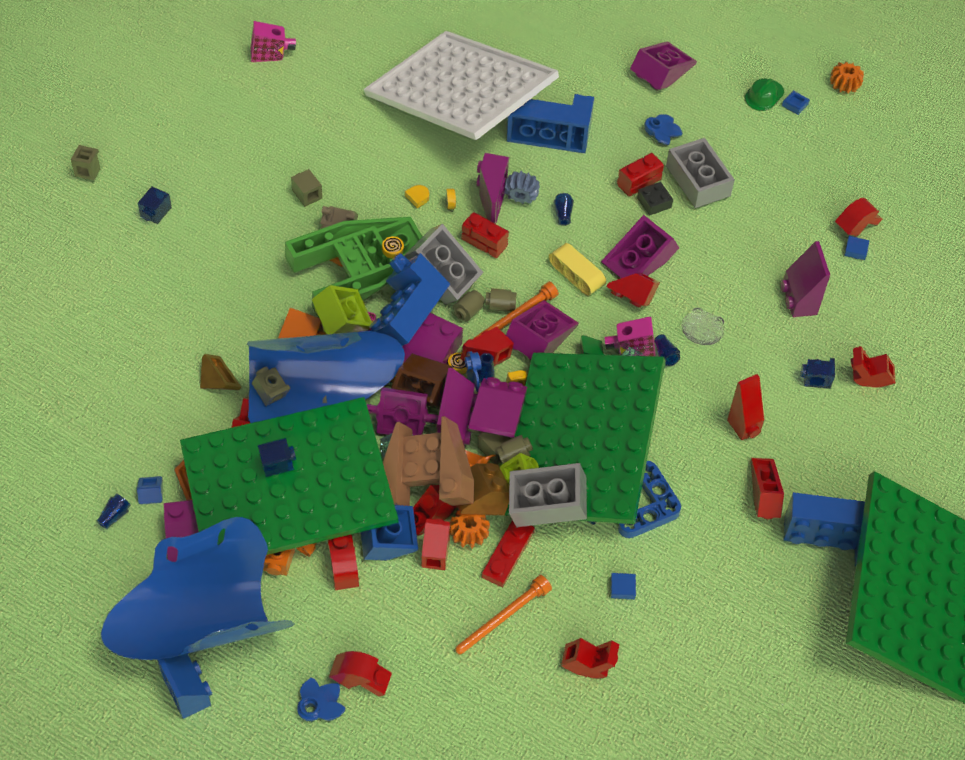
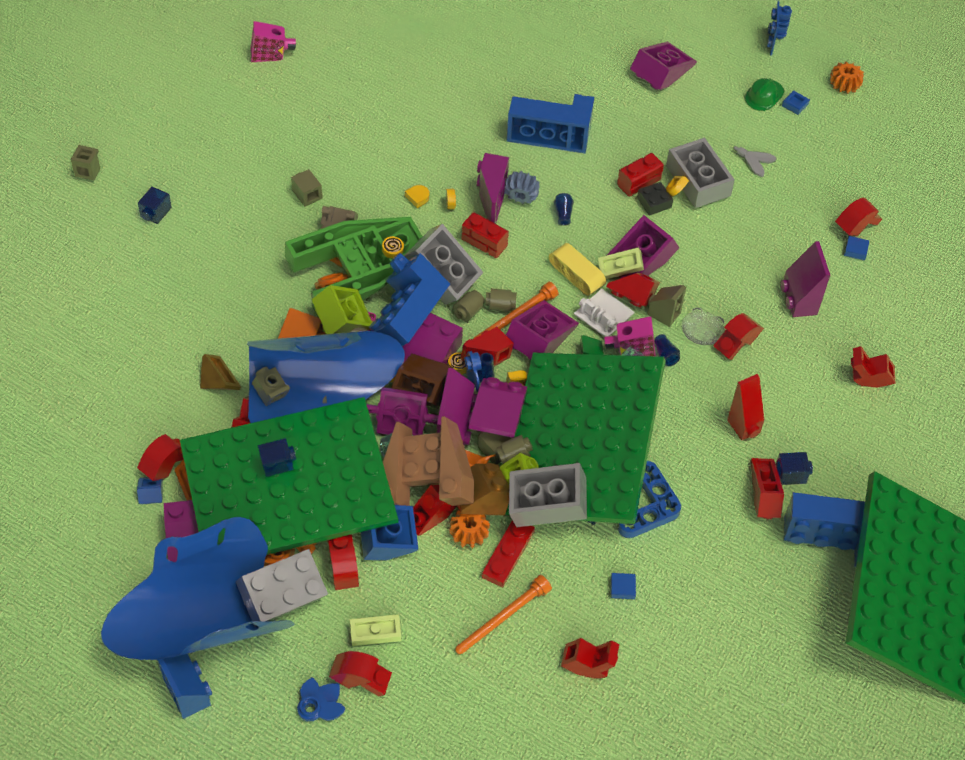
clear blue cone [96,493,131,530] -> none
white plate [364,31,559,140] -> none
slope [422,518,450,571] -> none
blue plate [644,114,683,145] -> none
clear blue brick [800,358,835,389] -> none
none -> red brick [137,434,184,481]
none -> light grey brick [235,549,328,627]
none -> orange gear [315,273,349,290]
none -> yellowish green plate [350,614,402,646]
none -> white hinge [574,289,635,337]
none -> yellowish green plate [598,247,644,279]
none -> olive slope [648,285,686,327]
none -> yellow tile [666,176,689,196]
none -> red brick [713,313,764,360]
none -> light grey piece [733,146,776,177]
none -> blue hinge [767,1,792,56]
none -> clear blue brick [776,452,813,485]

